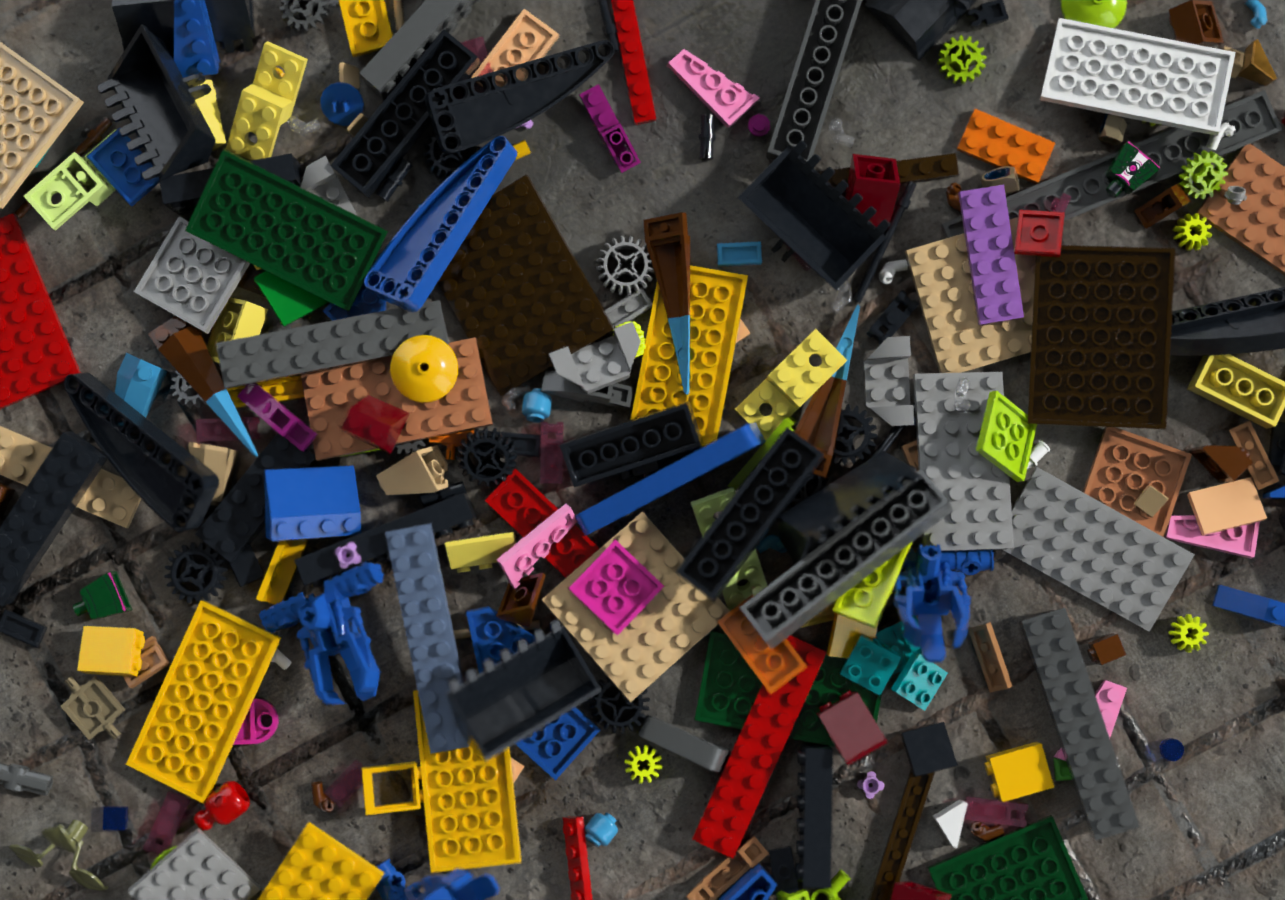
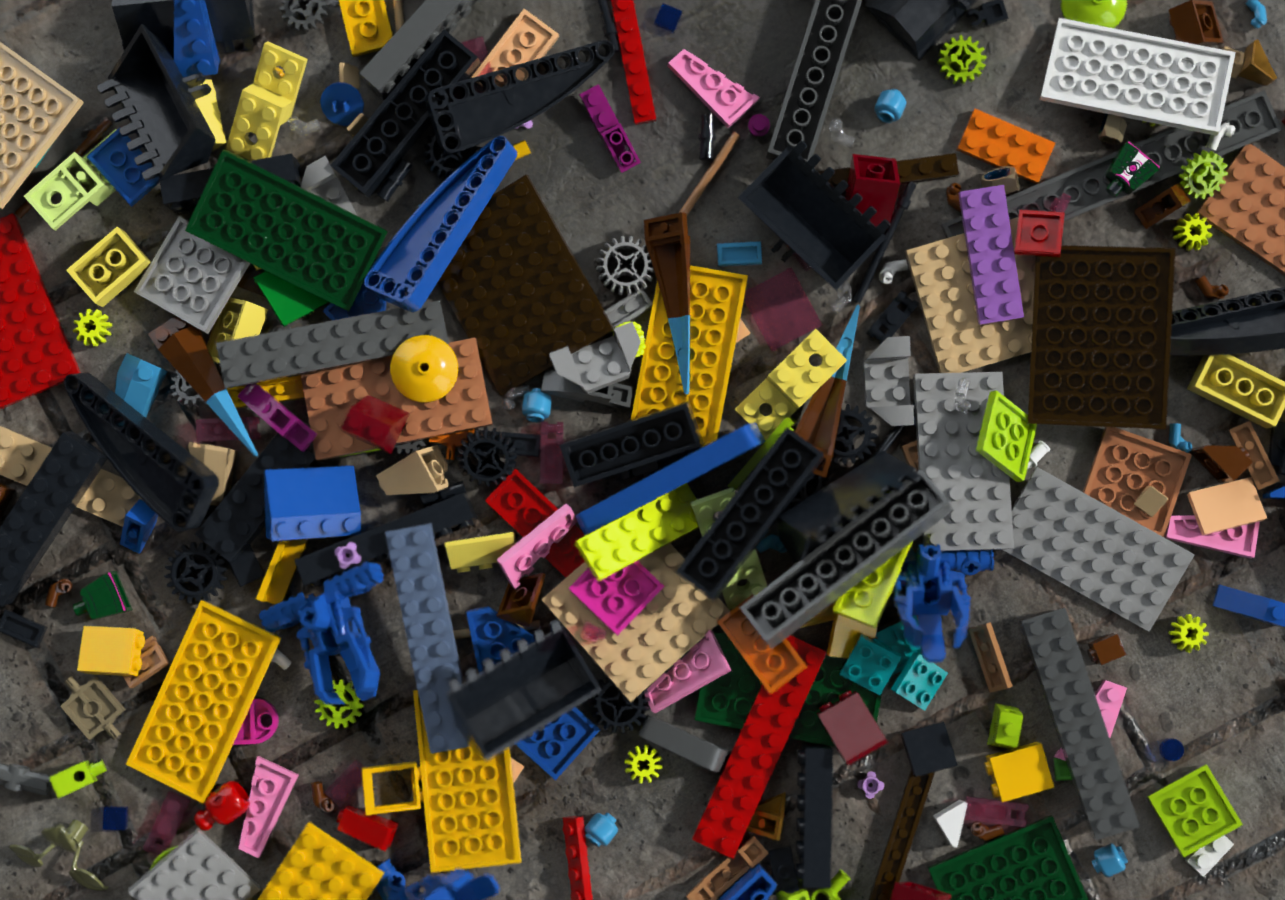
light grey plate [1224,186,1247,205] -> none
none -> reddish brown arm [45,579,72,607]
none -> lime torso [49,759,107,798]
none -> light yellow brick [66,227,151,307]
none -> neon yellow gear [73,309,112,347]
none -> blue slope [120,499,158,554]
none -> bright pink wing [239,756,299,858]
none -> lime gear [314,679,365,728]
none -> red slope [336,805,399,851]
none -> neon yellow plate [575,483,699,582]
none -> clear pink plate [580,622,607,644]
none -> bright pink wing [644,630,731,713]
none -> clear blue tile [654,3,683,33]
none -> medium nougat bar [679,132,740,215]
none -> clear pink piece [744,267,822,352]
none -> pearl gold slope [747,792,786,840]
none -> dark azure head [874,89,906,123]
none -> lime torso [987,703,1023,750]
none -> dark azure head [1092,843,1128,877]
none -> lime plate [1147,764,1243,858]
none -> dark azure arm [1169,423,1192,453]
none -> white plate [1185,835,1234,877]
none -> reddish brown arm [1195,275,1229,300]

